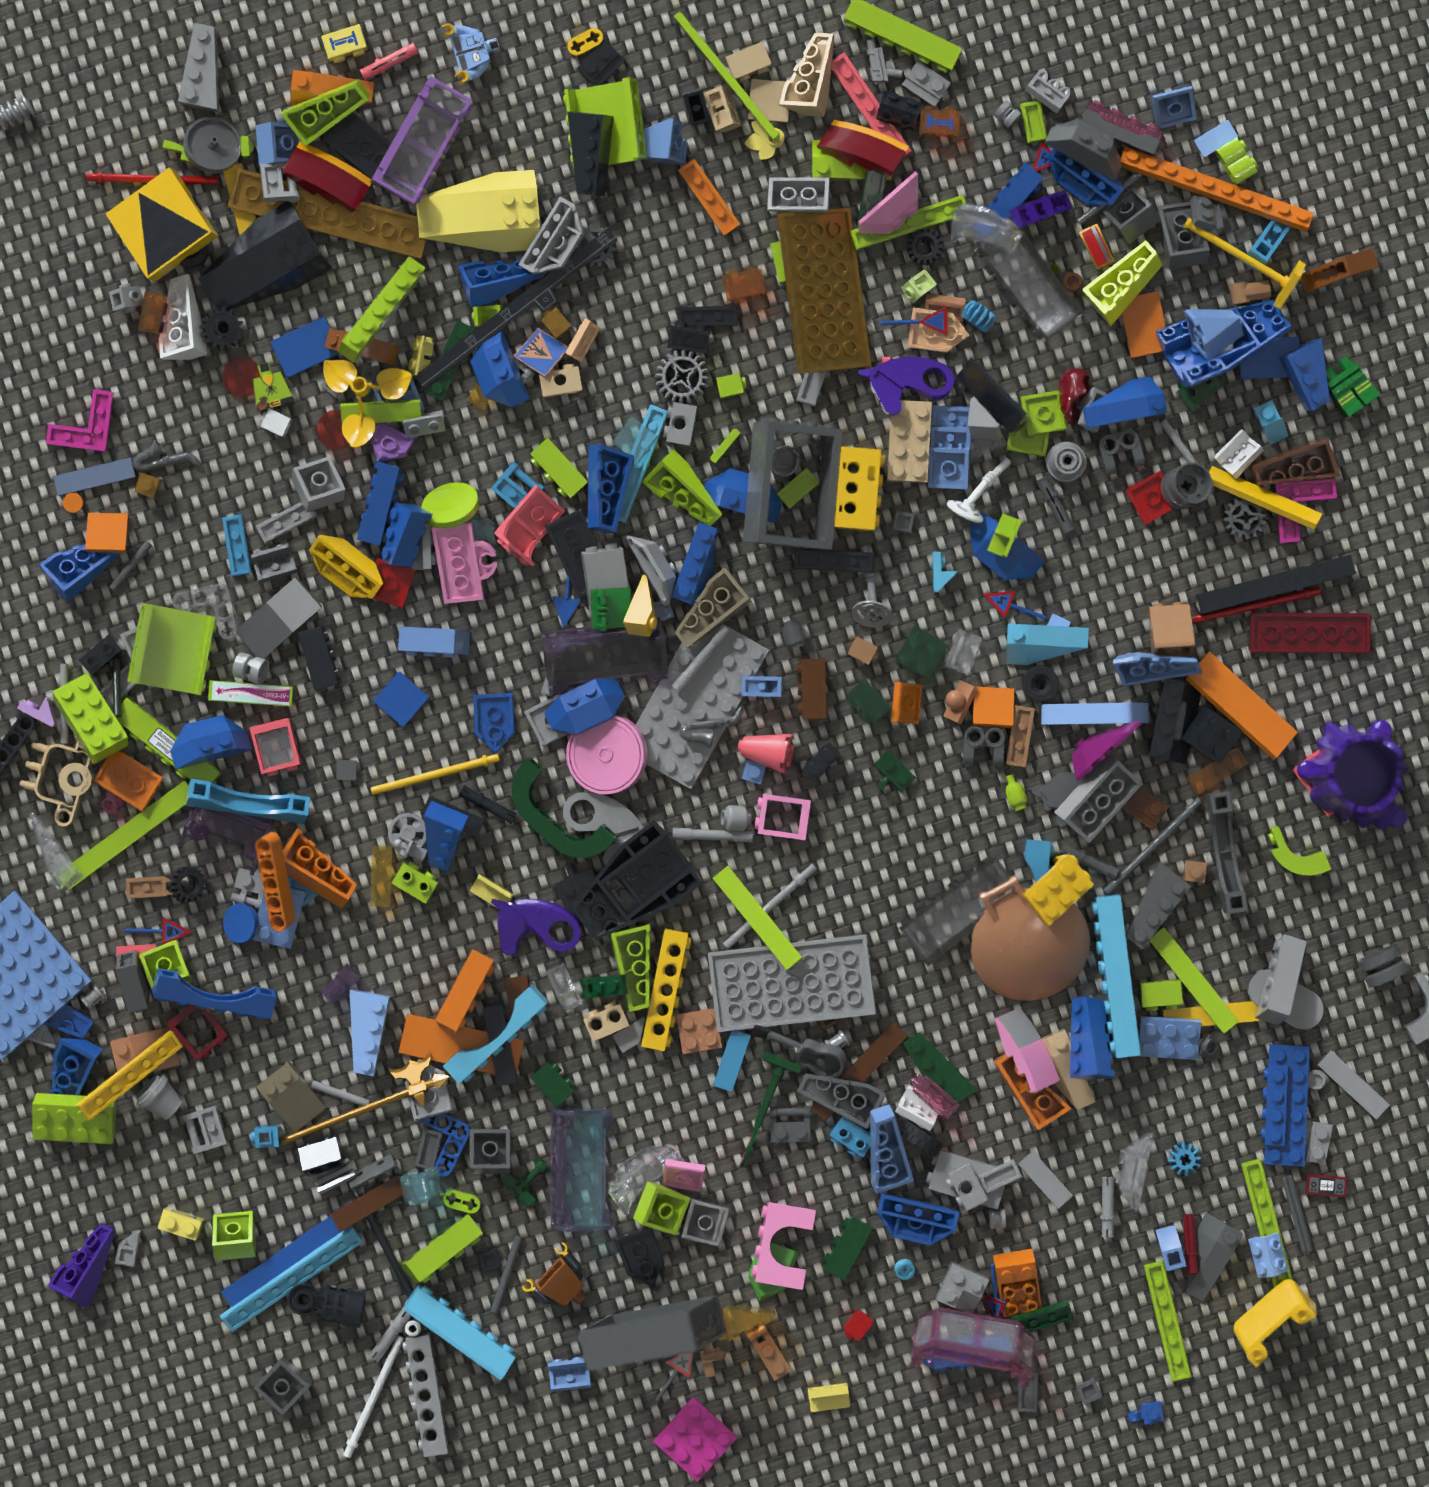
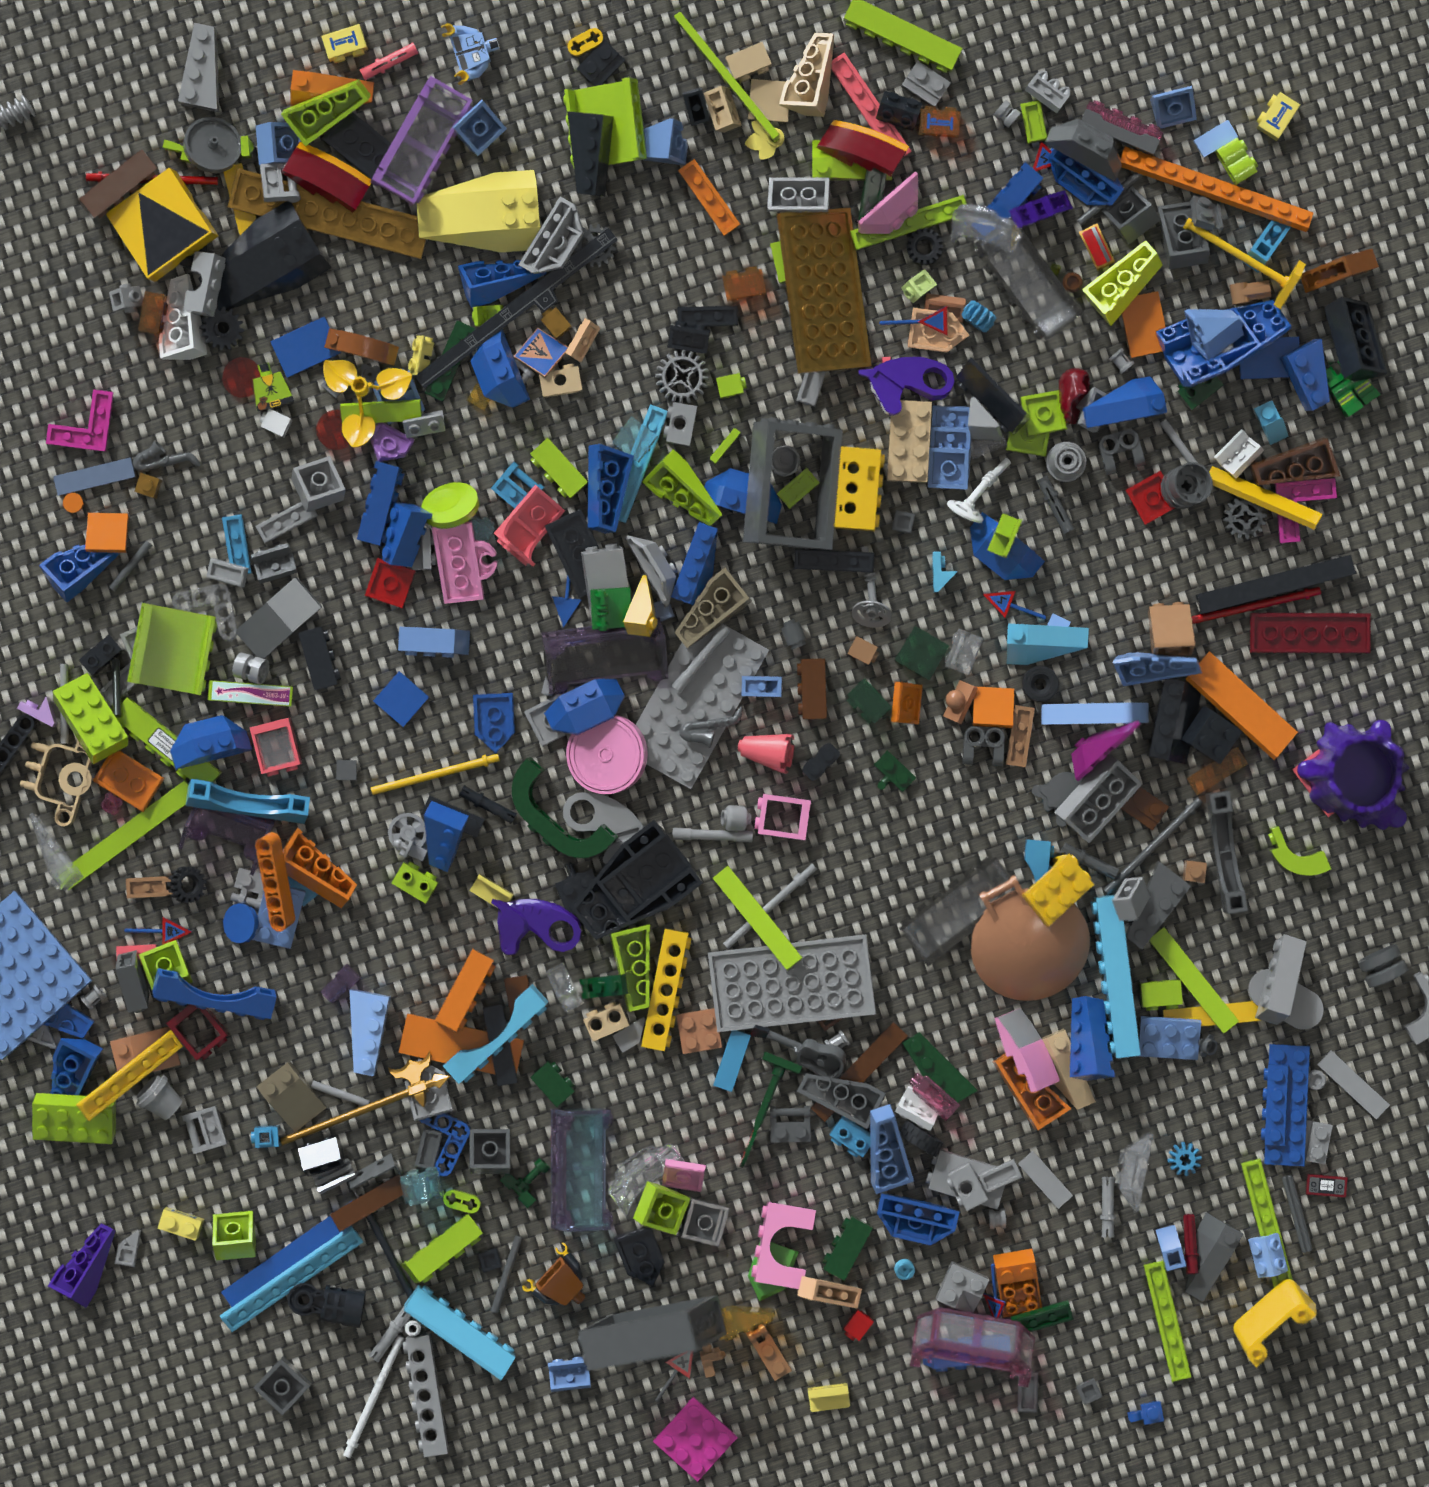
yellow wedge [309,535,383,599] -> none
lime brick [338,256,425,363] -> none
clear yellow plate [371,846,393,907] -> none
medium blue plate [742,760,766,784] -> none
light grey piece [866,39,902,85] -> none
lime plant [1006,774,1028,811] -> none
none -> reddish brown wedge [77,149,157,219]
none -> light grey arch [183,251,226,317]
none -> light grey tile [206,558,249,587]
none -> medium blue slope [453,100,507,156]
none -> light nougat brick [797,1276,862,1309]
none -> light grey bush [1109,348,1135,374]
none -> light grey brick [1112,877,1150,921]
none -> light yellow brick [1256,92,1300,141]
none -> black slope [1324,297,1388,381]

